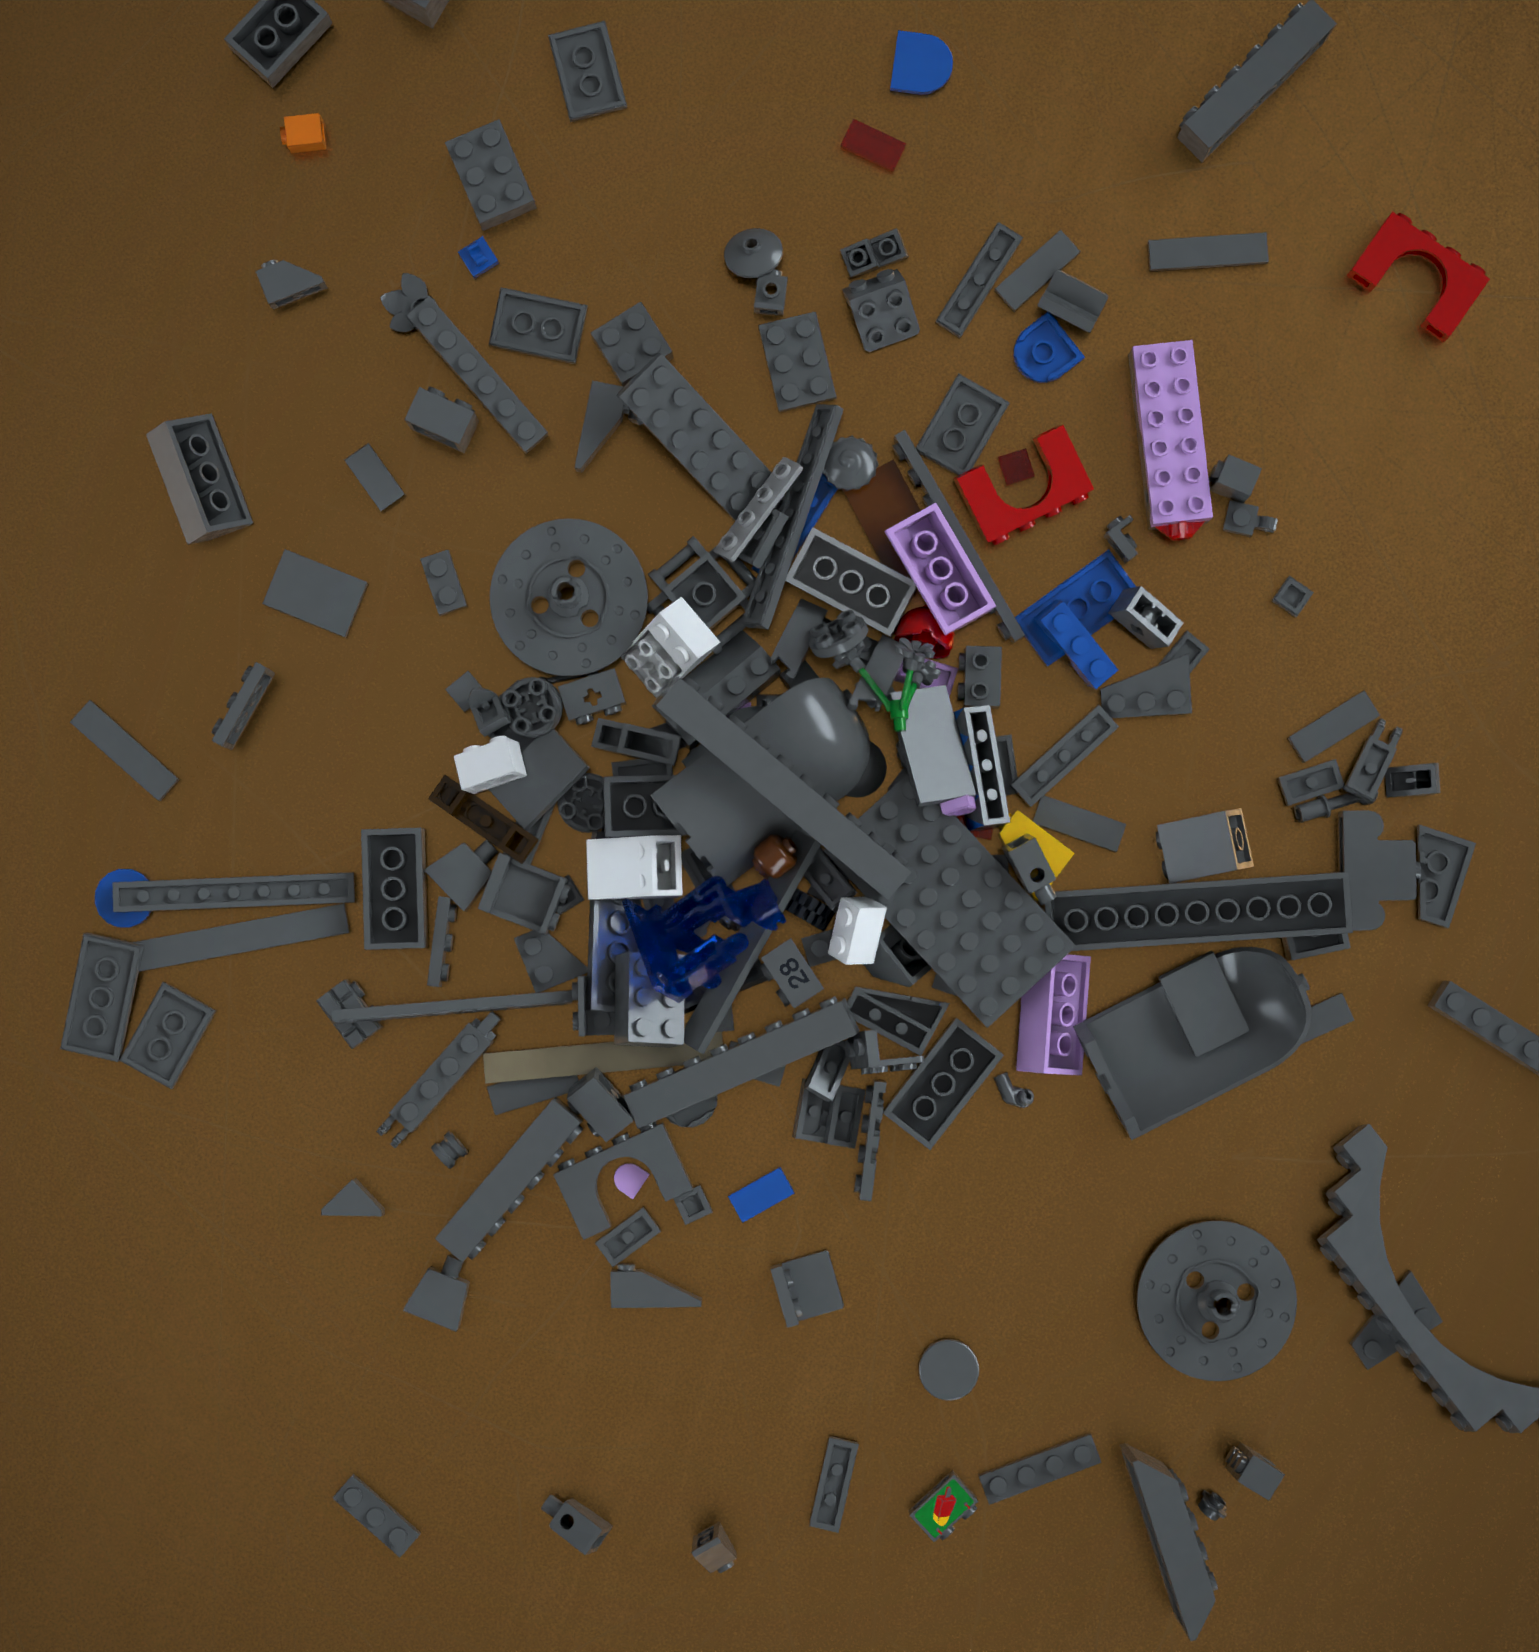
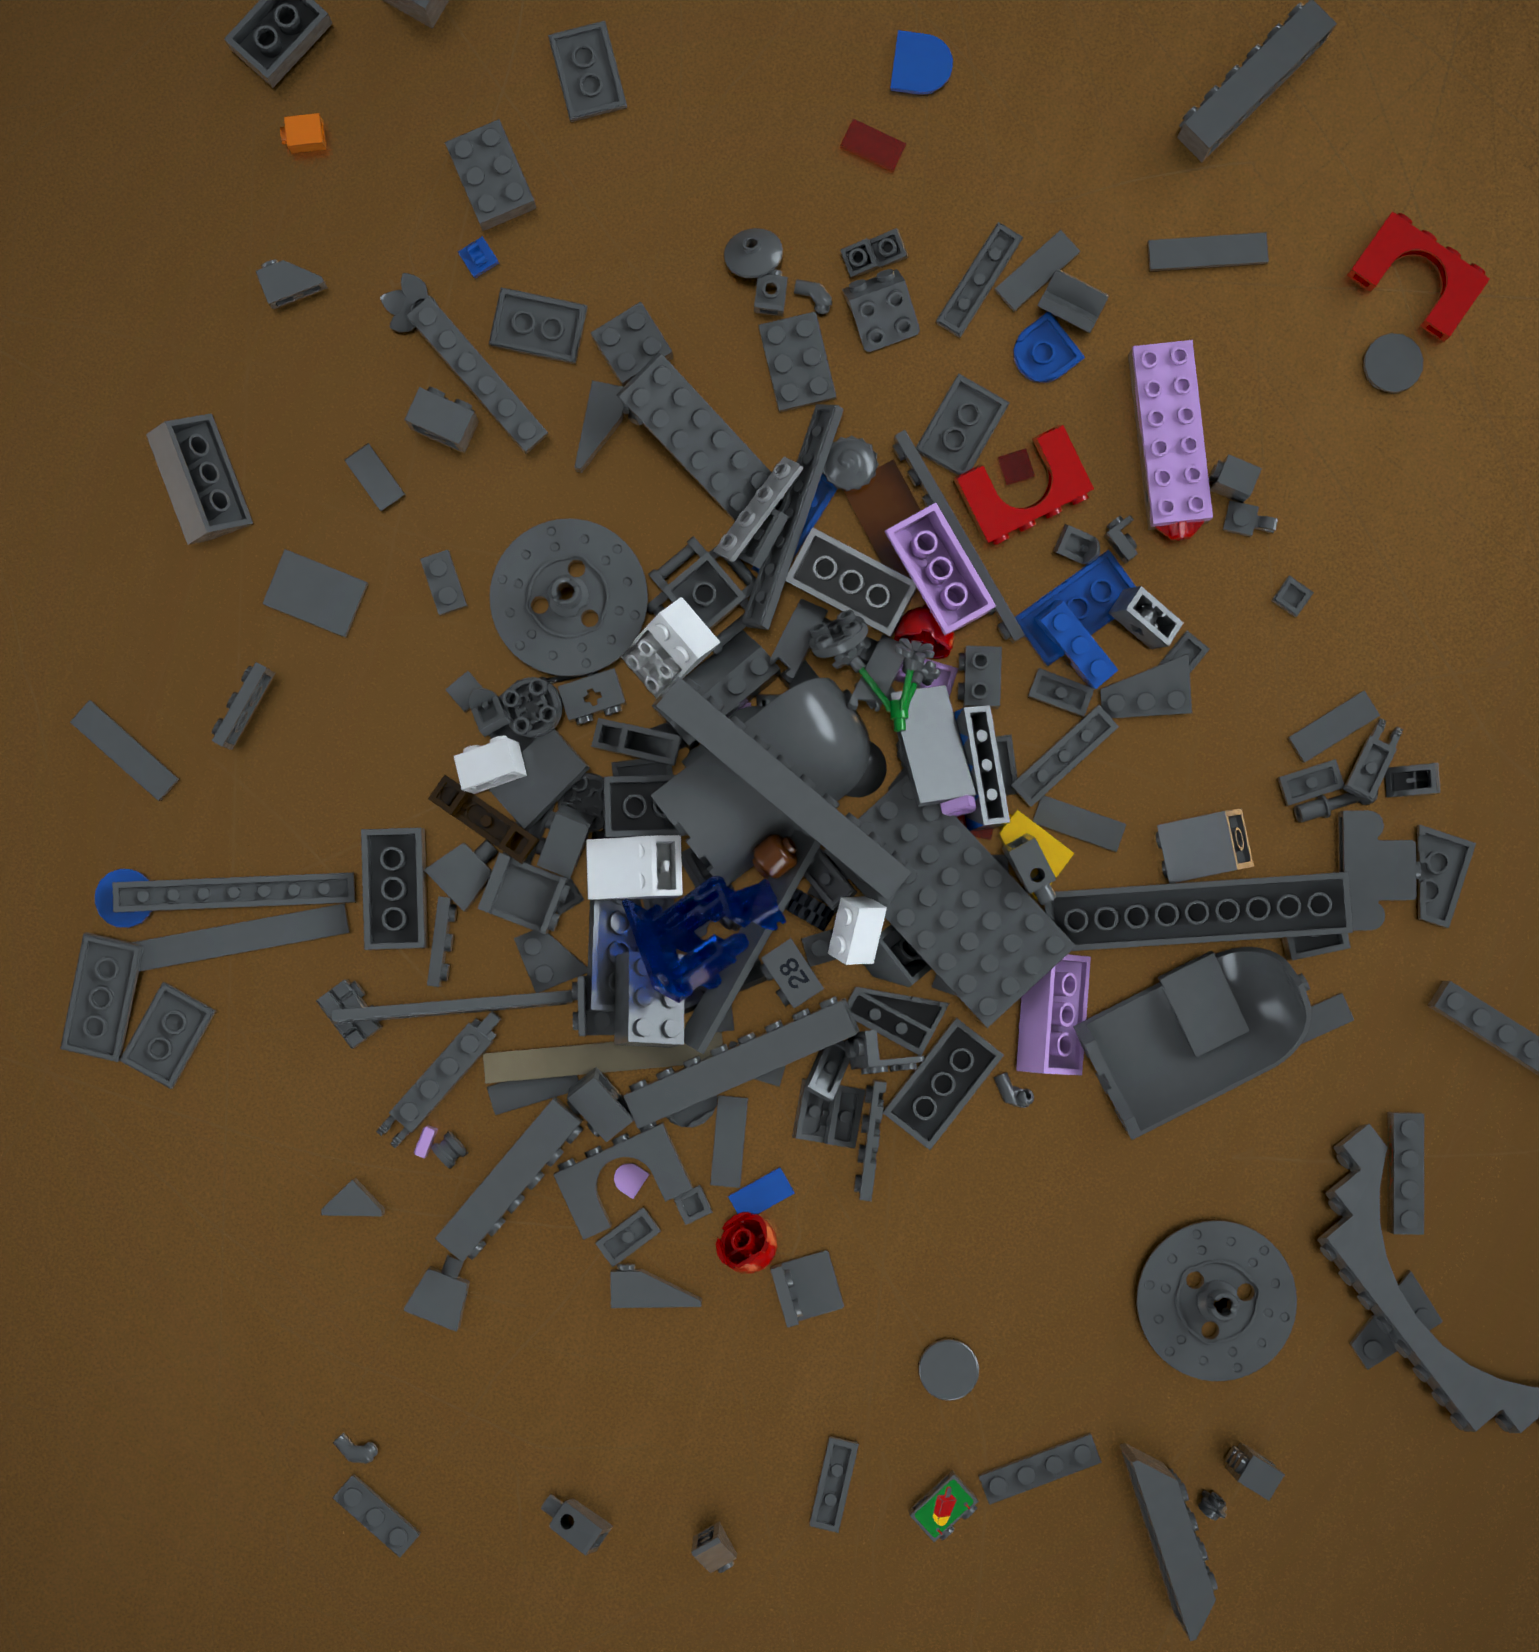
none -> dark grey arm [333,1433,378,1464]
none -> lavender tile [414,1125,438,1158]
none -> dark grey brick [536,804,595,879]
none -> dark grey tile [710,1095,748,1188]
none -> red cylinder [716,1212,778,1274]
none -> dark grey arm [794,279,832,314]
none -> dark grey plate [1028,668,1094,717]
none -> dark grey plate [1053,524,1100,564]
none -> dark grey tile [1363,333,1424,393]
none -> dark grey brick [1387,1112,1424,1235]

